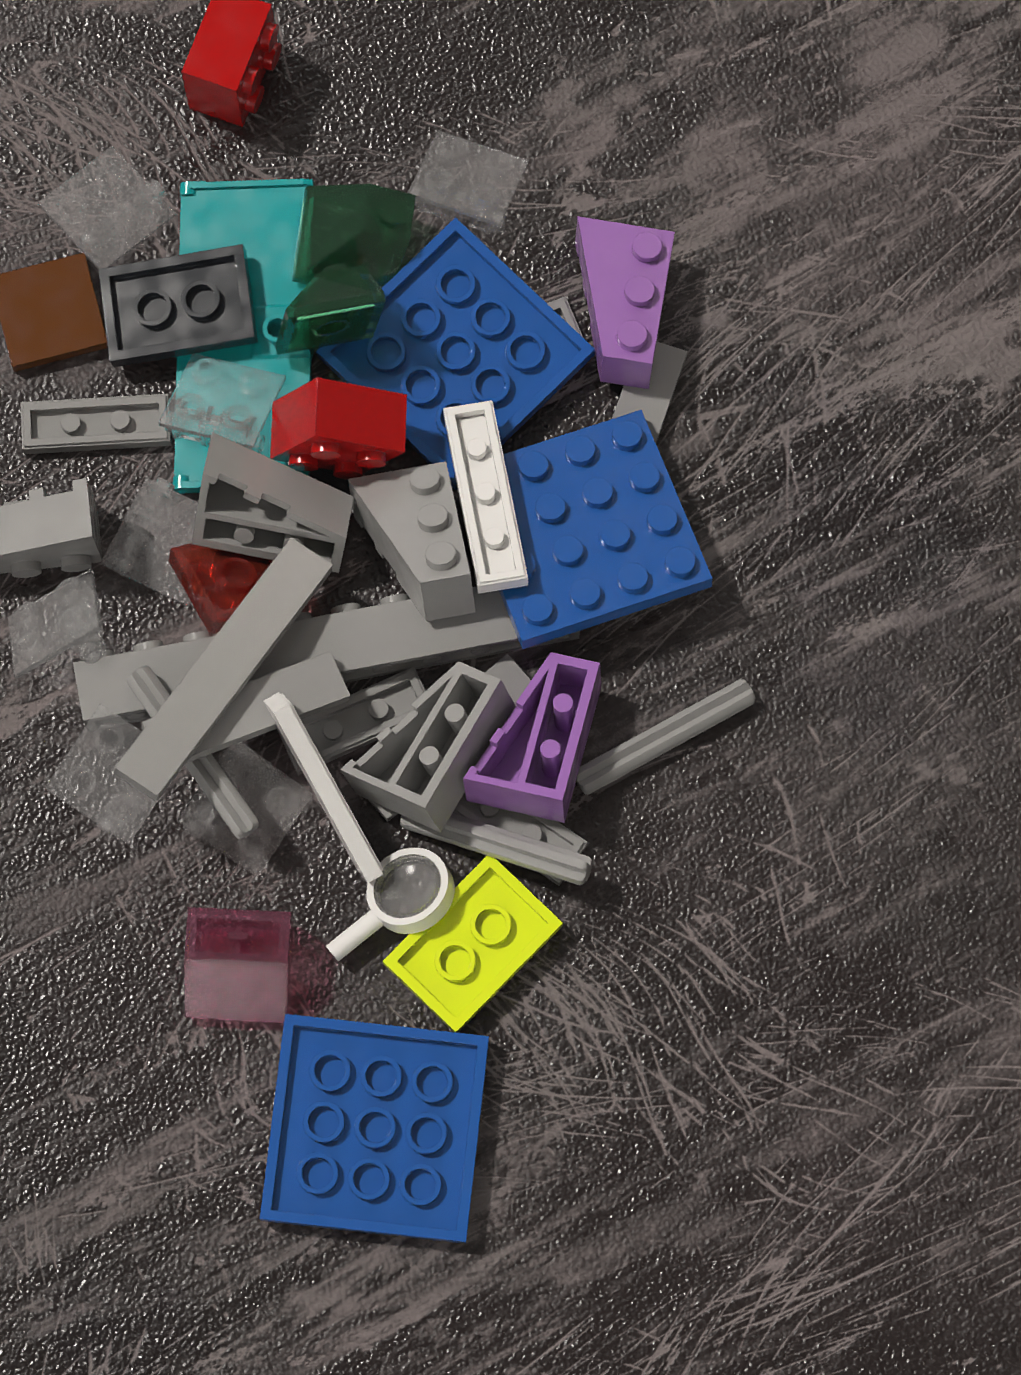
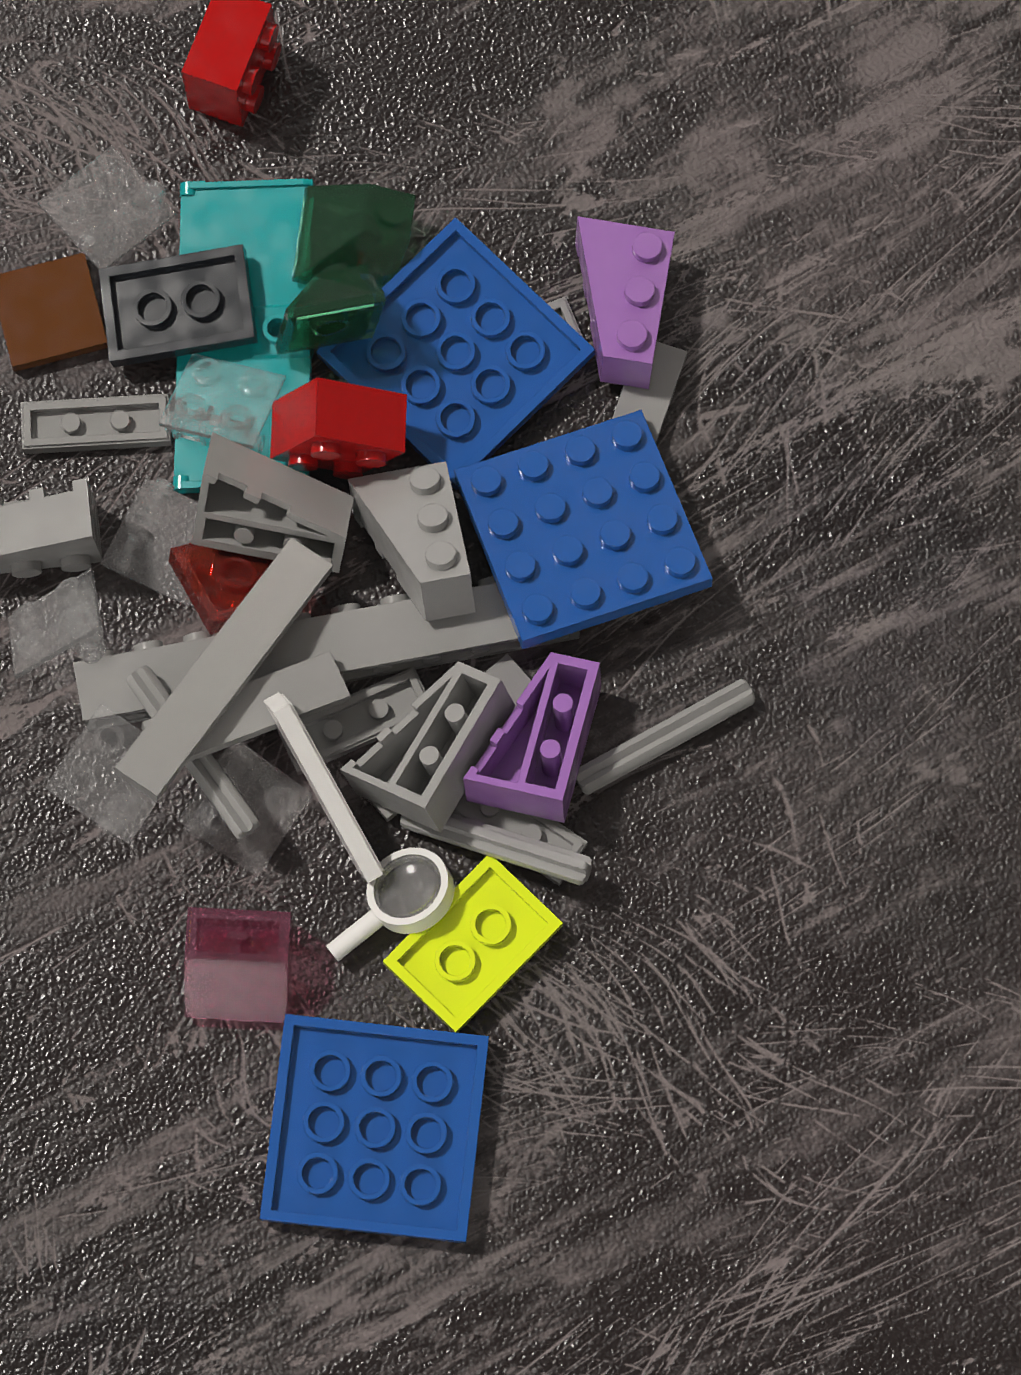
clear hinge [407,130,529,236] -> none
white tile [443,400,528,594] -> none

